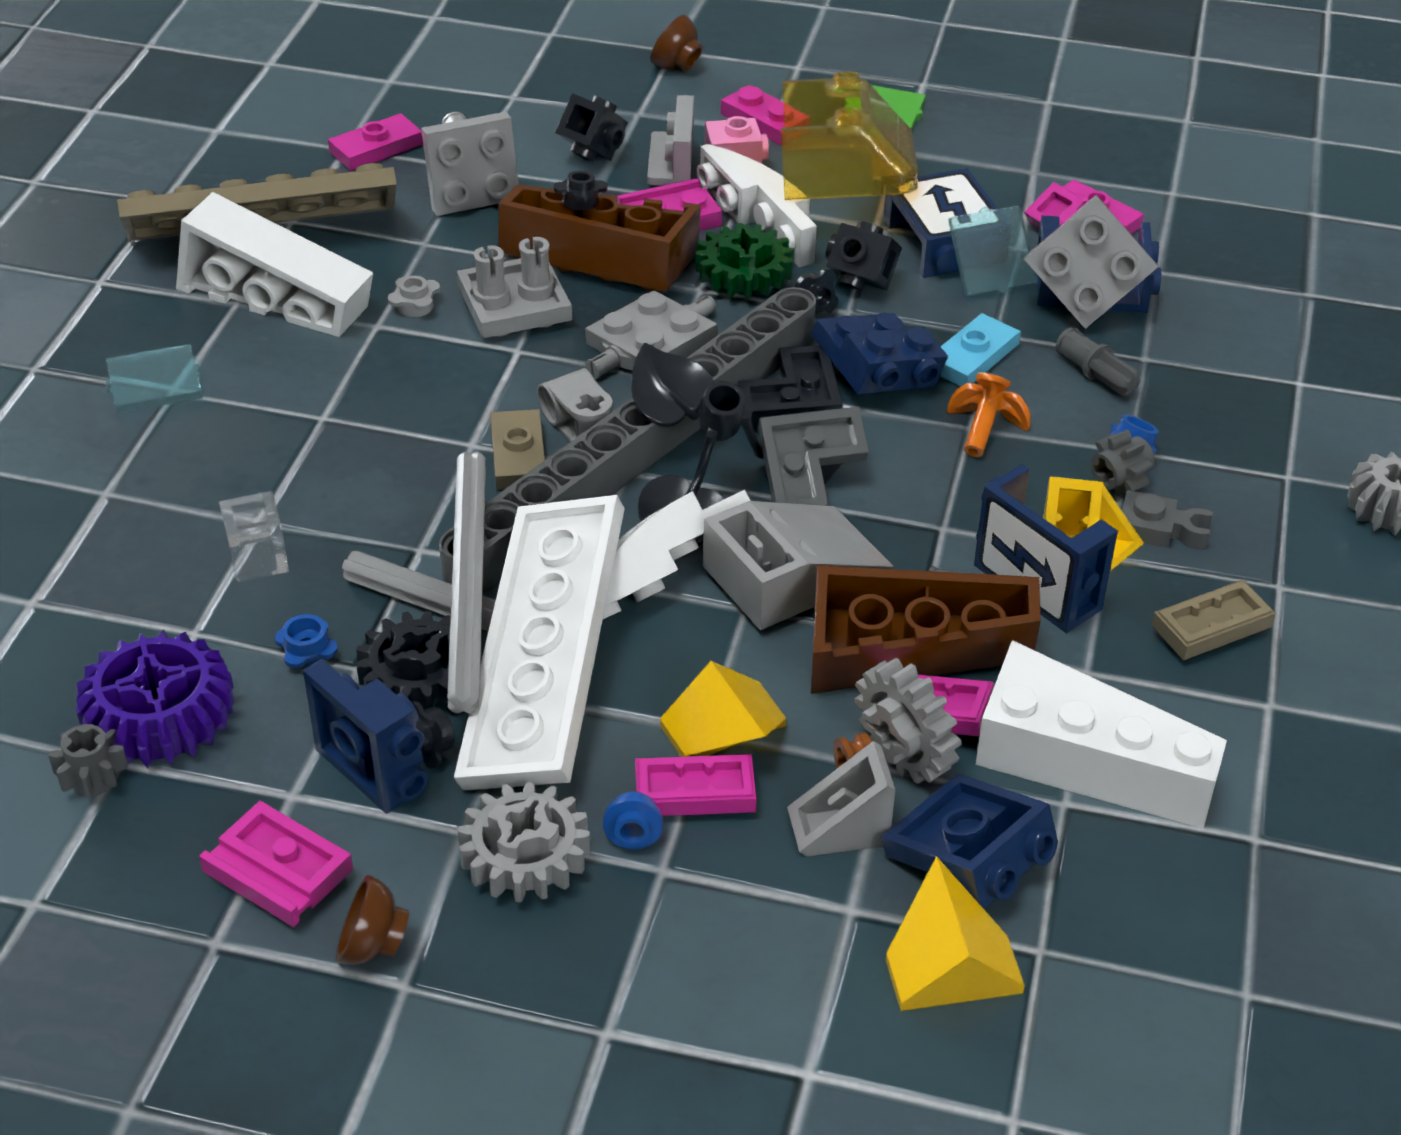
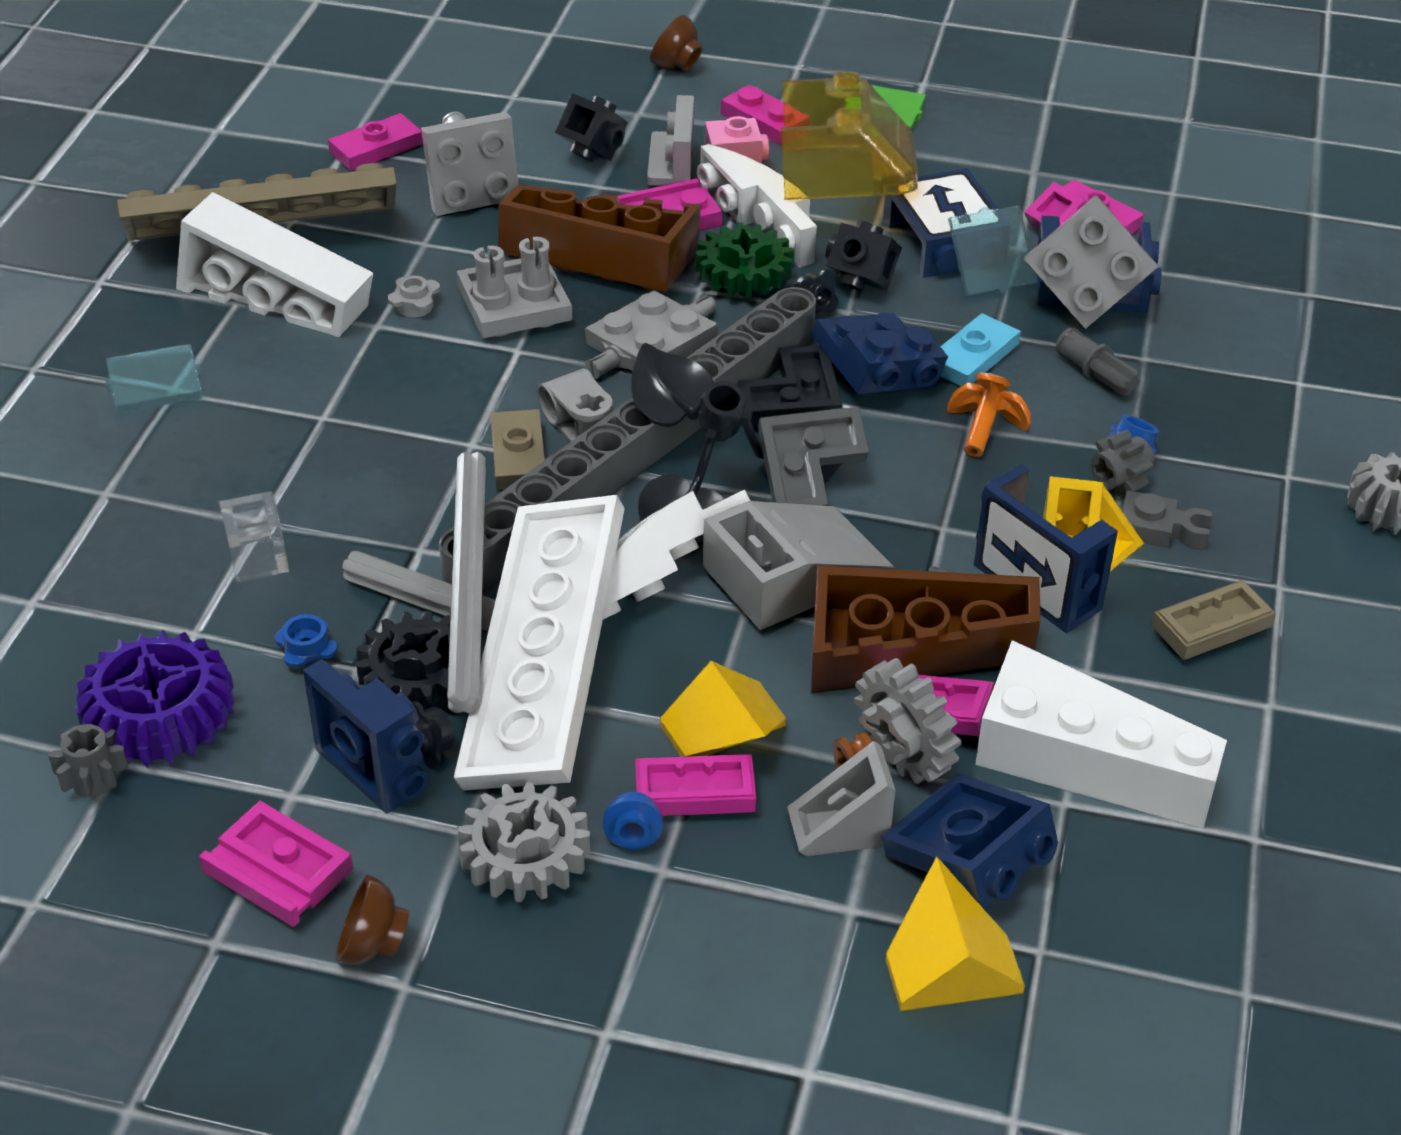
black plate [553,171,608,210] -> none

